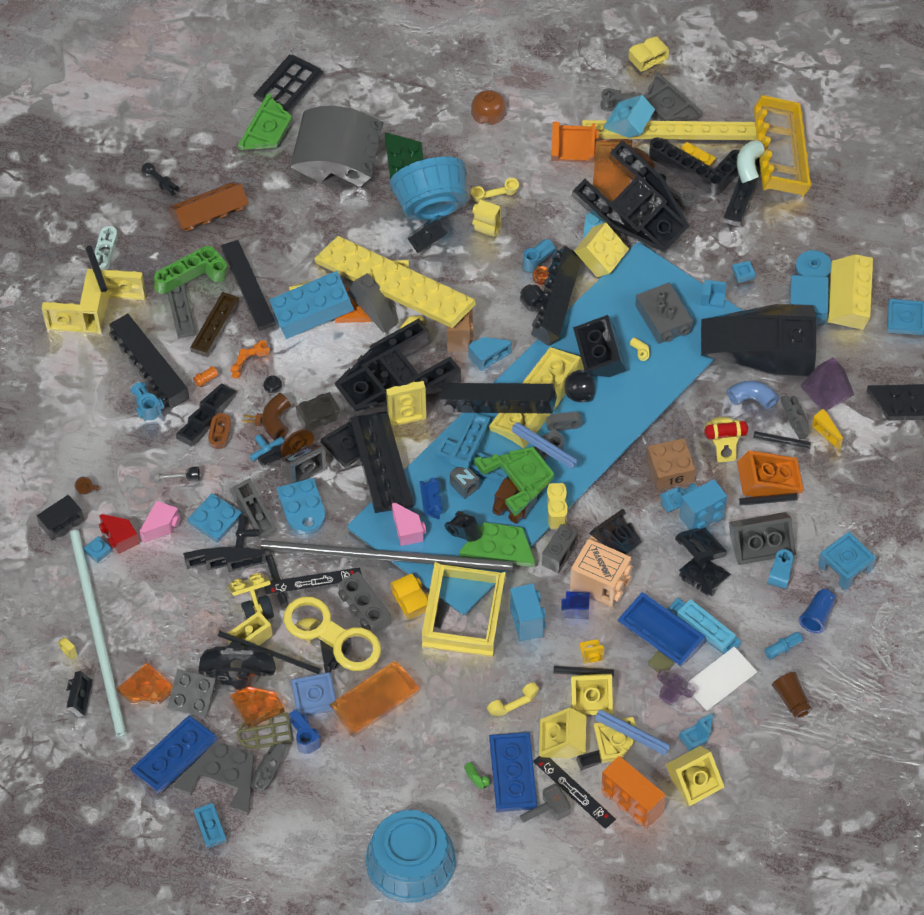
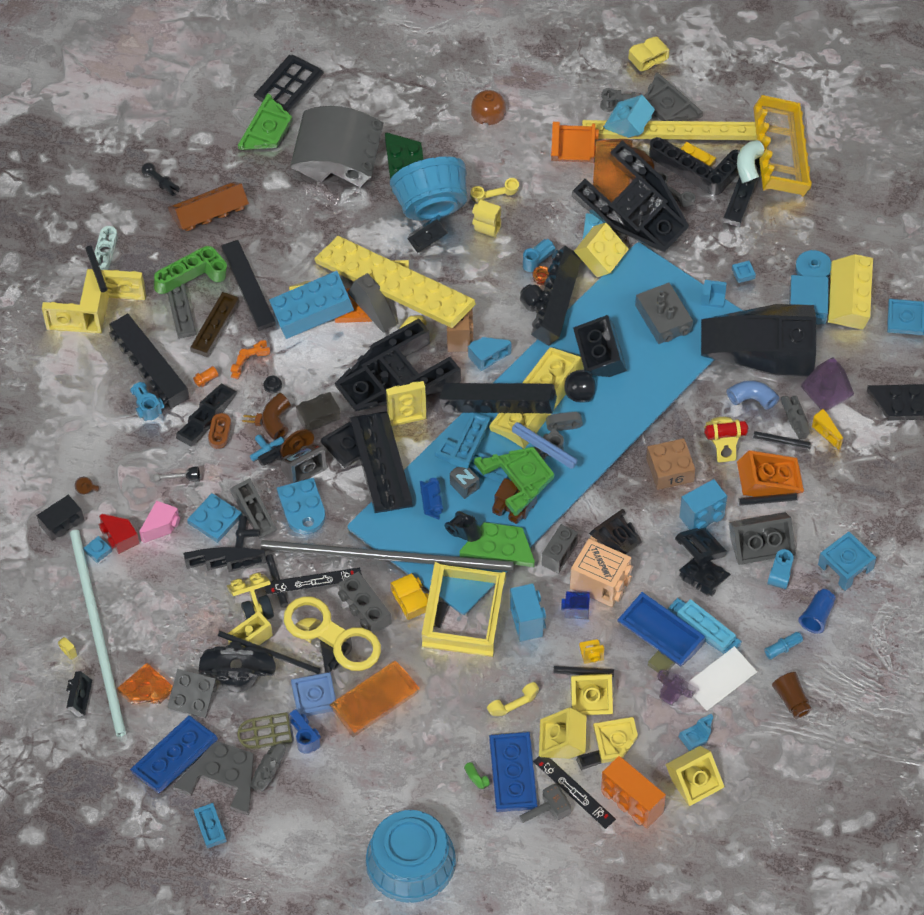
clear orange plate [230,687,285,729] -> none
bright pink slope [392,503,426,546] -> none
light yellow brick [547,483,567,529] -> none
medium blue axle [595,709,670,755] -> none
light yellow arm [629,337,650,361] -> none
dark azure connector [659,483,698,513] -> none

